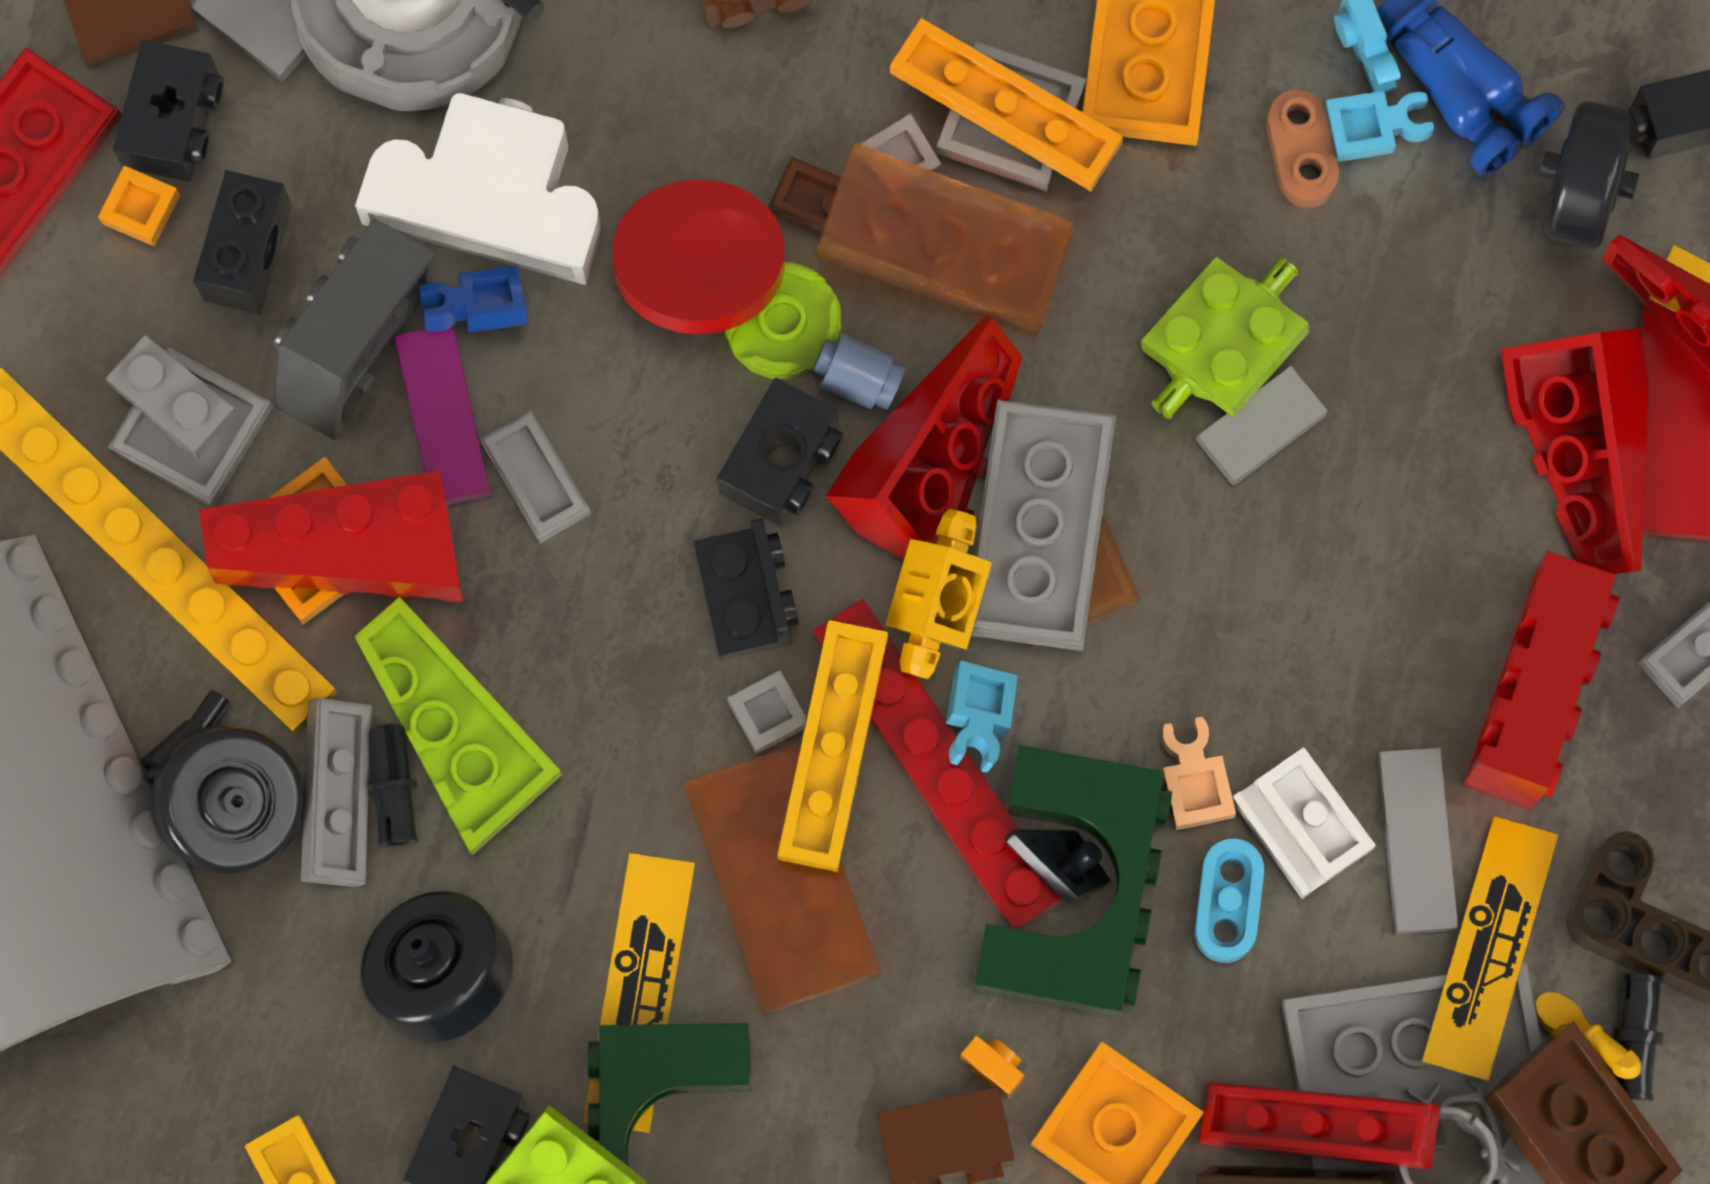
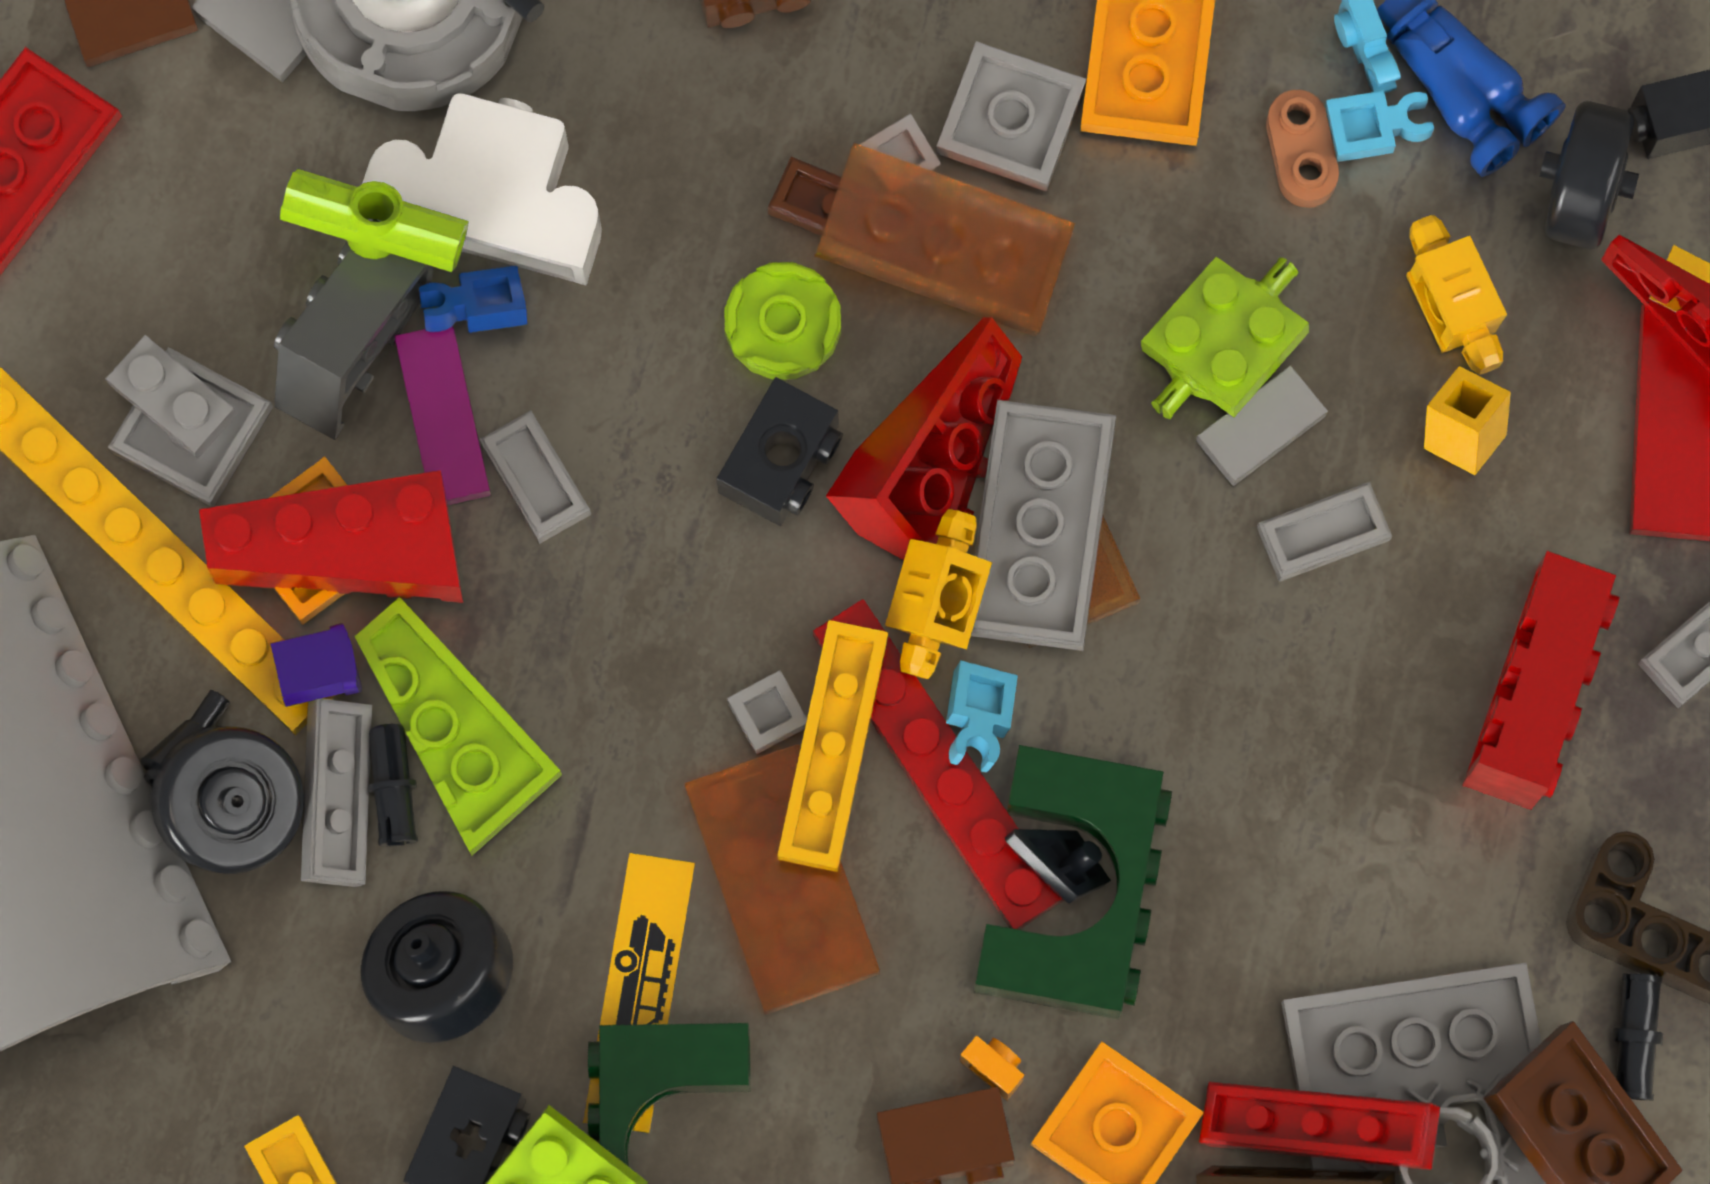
light orange plate [98,166,180,247] -> none
black brick [113,40,224,182] -> none
black brick [193,170,292,315] -> none
red piece [613,180,785,334] -> none
black bracket [693,518,799,660] -> none
sand blue brick [812,333,906,410] -> none
light orange plate [890,18,1123,191] -> none
light nougat plate [1161,717,1236,831] -> none
medium azure plate [1194,839,1264,963] -> none
white plate [1232,747,1376,899] -> none
light grey tile [1377,748,1458,935] -> none
yellow sticker [1422,816,1559,1081] -> none
red wedge [1501,328,1649,574] -> none
yellow piece [1535,992,1641,1079] -> none
none -> dark purple tile [271,623,362,707]
none -> lime piece [280,169,469,272]
none -> light grey tile [1257,482,1392,582]
none -> yellow piece [1406,215,1507,375]
none -> yellow brick [1424,366,1511,475]

